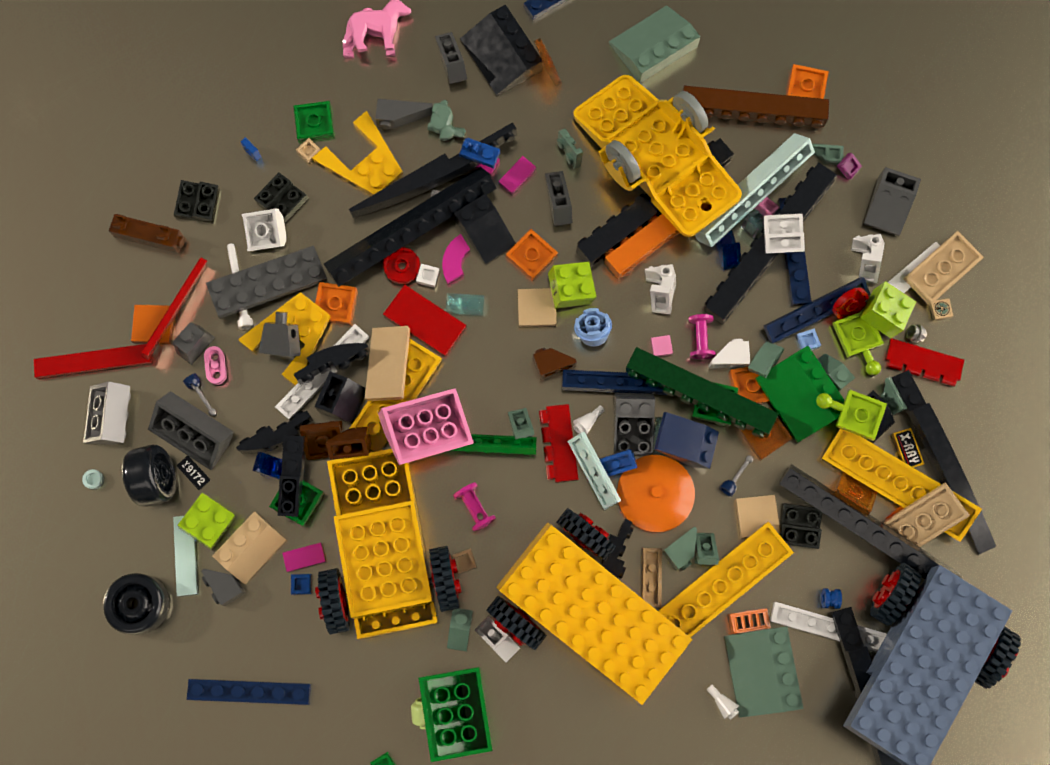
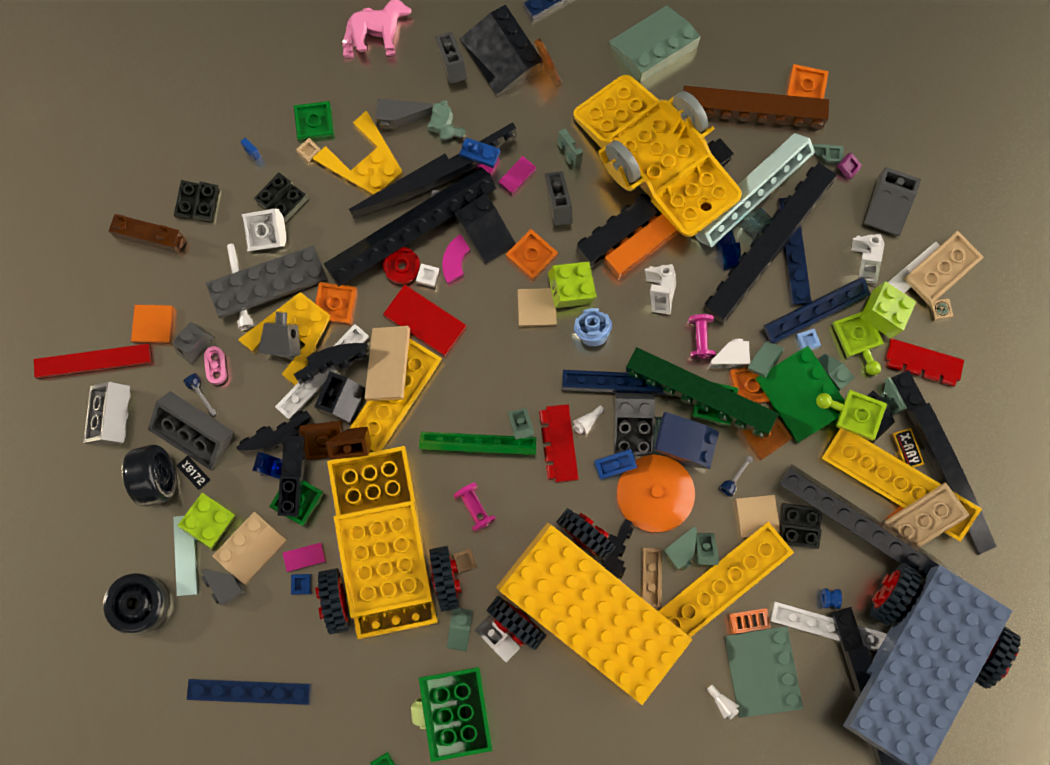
light aqua tile [82,469,104,490] -> none
red tile [141,257,207,360] -> none
bright pink slope [378,388,474,465] -> none
clear light blue plate [445,293,484,316] -> none
reddish brown slope [533,348,577,380] -> none
light aqua tile [567,432,621,510] -> none
bright pink tile [650,335,673,357] -> none
bright pink tile [755,197,780,216] -> none
white slope [763,214,805,253] -> none
red plate [832,288,869,319] -> none
clear orange tile [833,472,877,516] -> none
light grey plate [906,324,927,343] -> none

